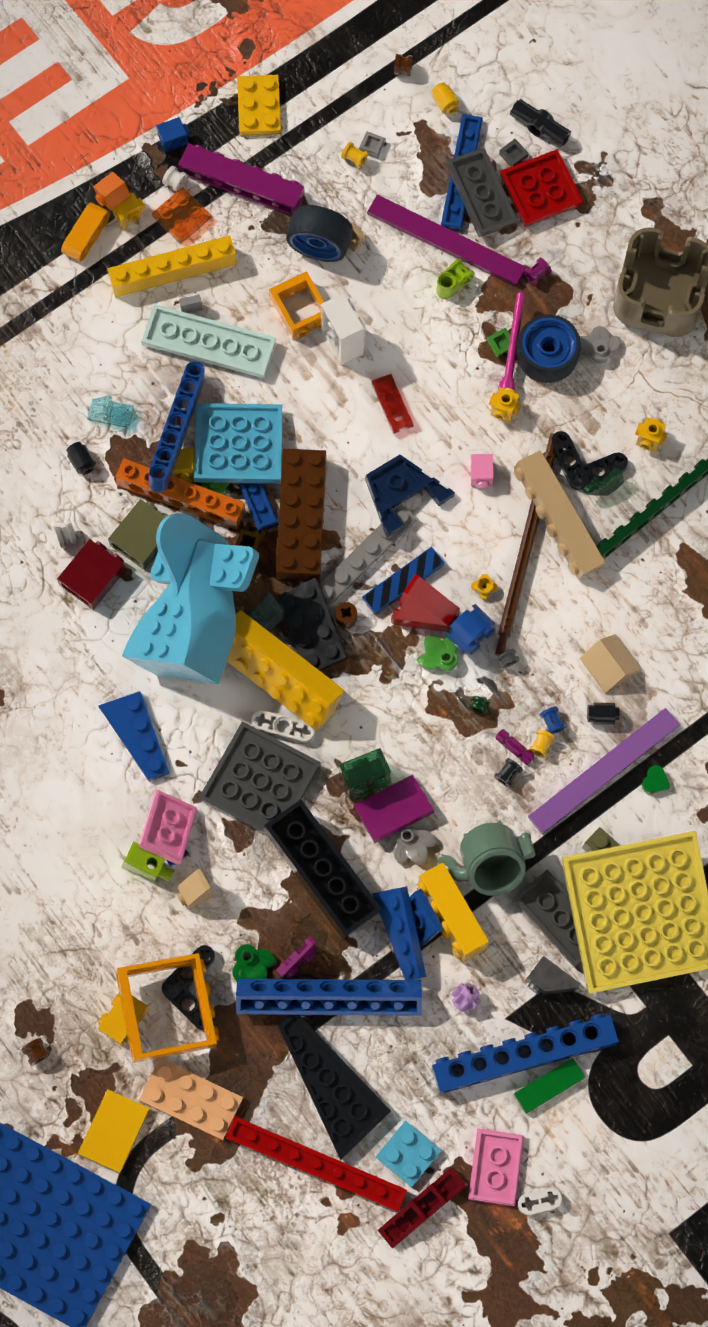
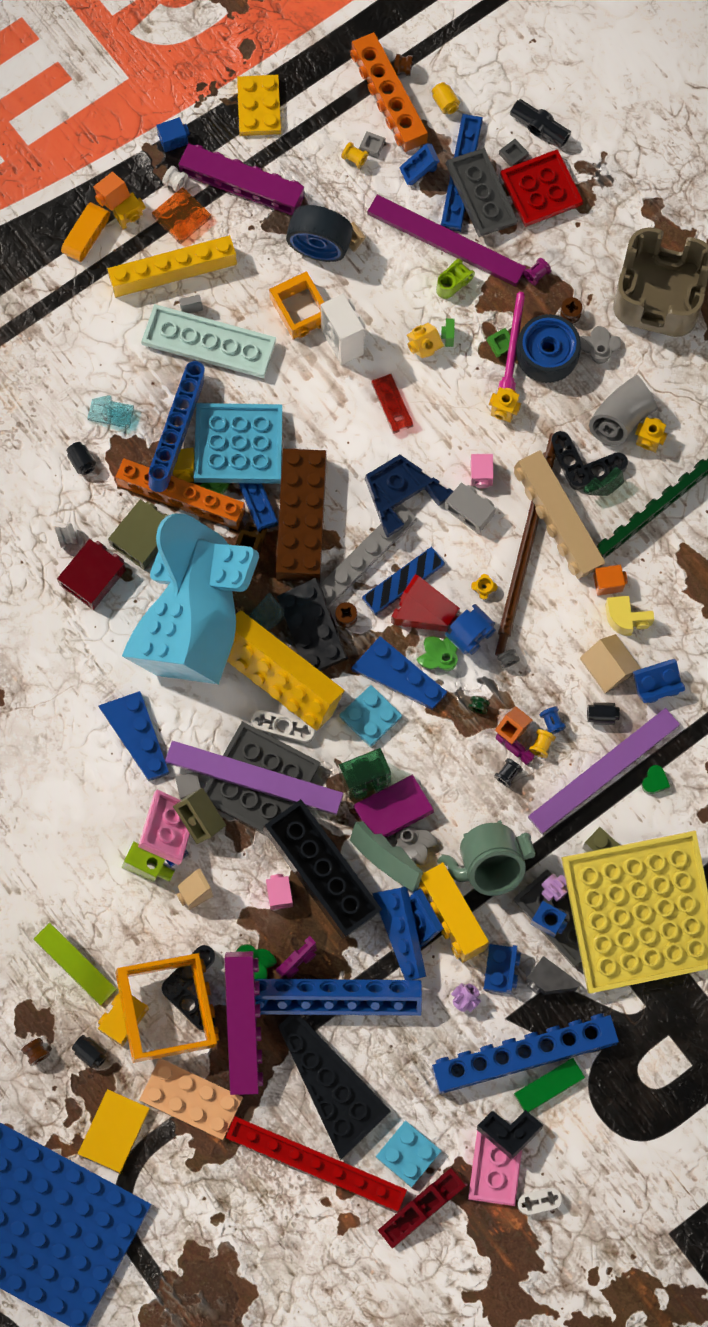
none -> lime slope [33,922,117,1006]
none -> black brick [72,1035,107,1069]
none -> medium lavender tile [165,740,343,816]
none -> olive brick [173,787,226,844]
none -> light grey tile [175,772,201,800]
none -> magenta brick [225,951,263,1095]
none -> bright pink brick [266,874,293,910]
none -> medium azure plate [339,685,402,748]
none -> orange brick [350,32,428,152]
none -> sand green slope [350,821,423,892]
none -> blue wing [351,636,447,710]
none -> blue tile [399,143,440,185]
none -> yellow brick [407,323,444,358]
none -> bright green plate [441,318,455,347]
none -> light grey brick [444,482,496,534]
none -> black plate [476,1110,543,1160]
none -> blue bracket [483,944,521,994]
none -> orange brick [495,706,533,744]
none -> blue brick [530,901,568,938]
none -> lavender gear [541,874,568,902]
none -> reddish brown wheel [560,297,583,324]
none -> light grey brick [589,375,658,445]
none -> orange brick [593,565,628,596]
none -> light yellow brick [605,596,654,636]
none -> blue bracket [633,659,686,703]

